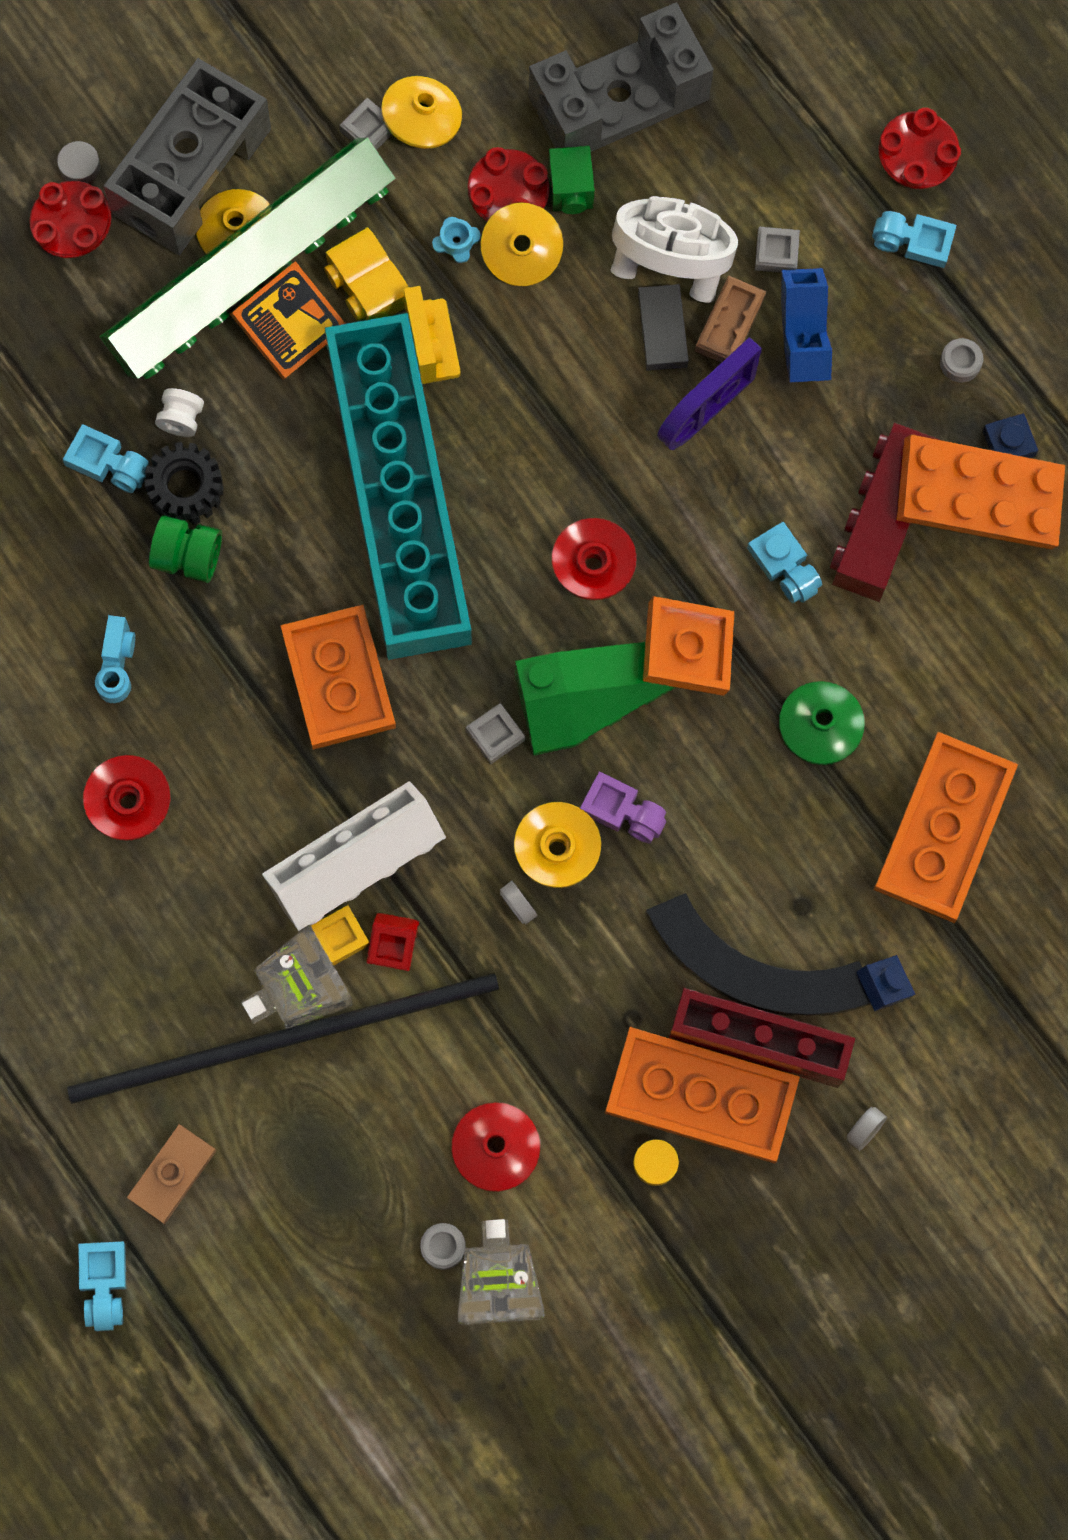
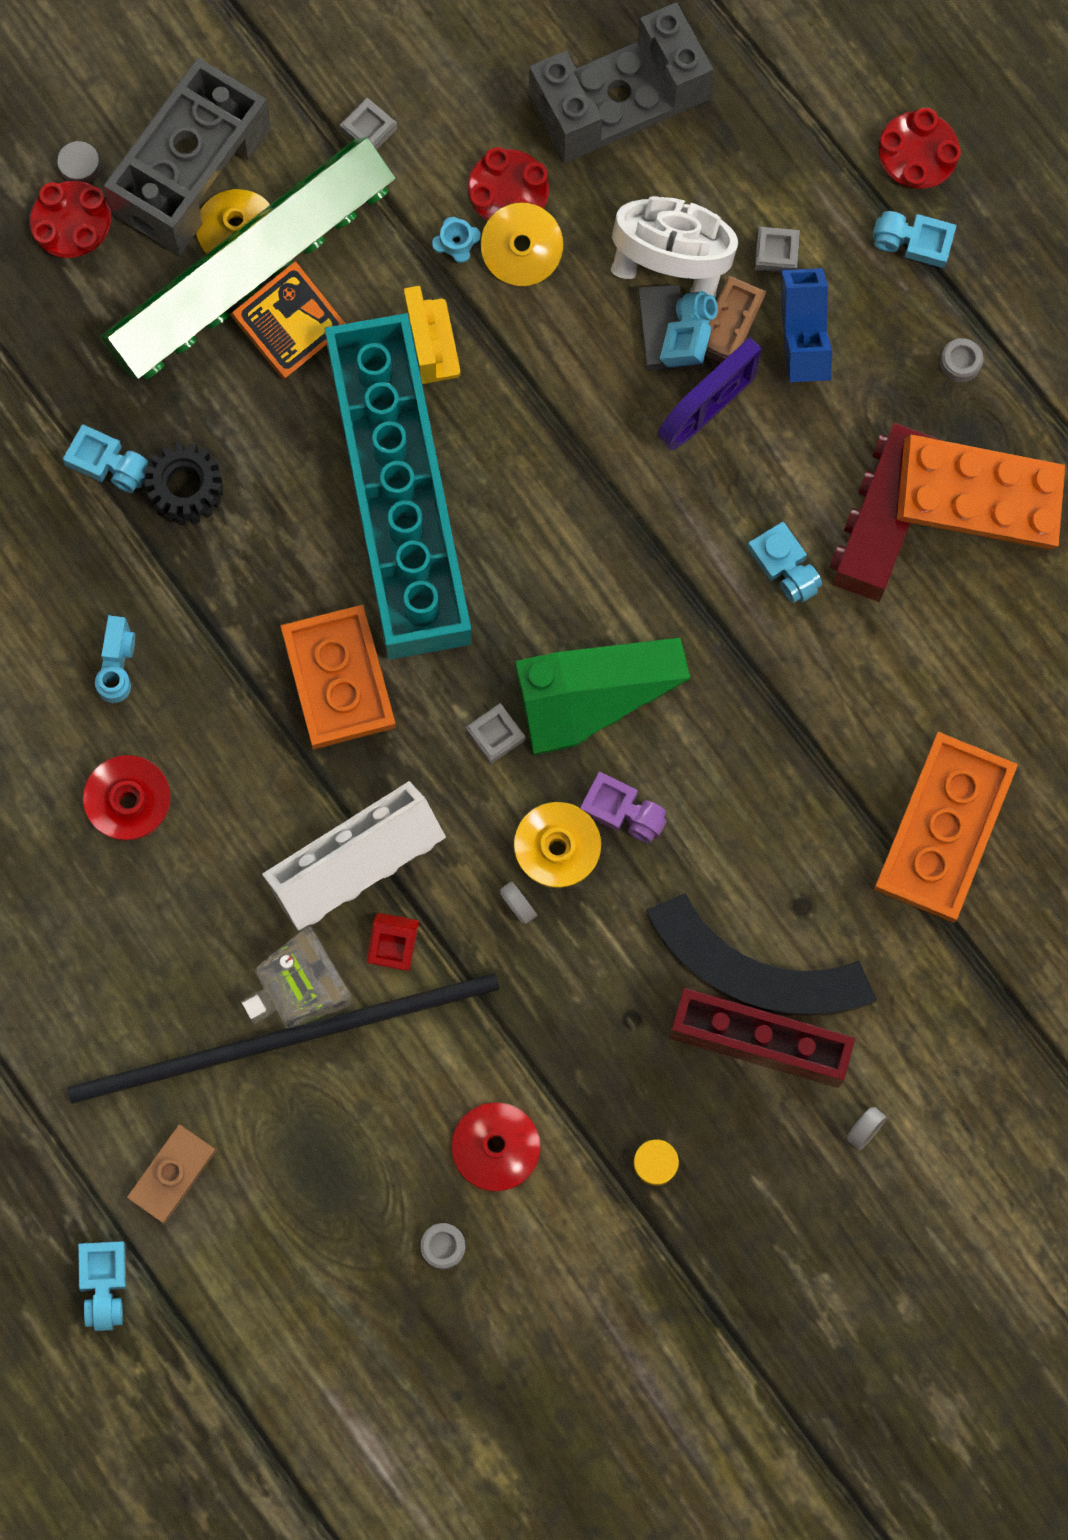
green wheel [149,515,222,583] -> none
white wheel [155,388,204,437] -> none
yellow tile [310,905,370,966] -> none
yellow brick [324,227,409,321] -> none
yellow dish [381,76,462,149] -> none
torso [458,1219,545,1325] -> none
green brick [548,146,595,214] -> none
red dish [552,518,637,600] -> none
orange plate [605,1027,800,1164] -> none
orange plate [643,596,734,696] -> none
green dish [779,681,865,765] -> none
dark blue plate [856,955,916,1011] -> none
dark blue plate [982,413,1038,458] -> none
none -> medium azure plate [660,291,718,367]

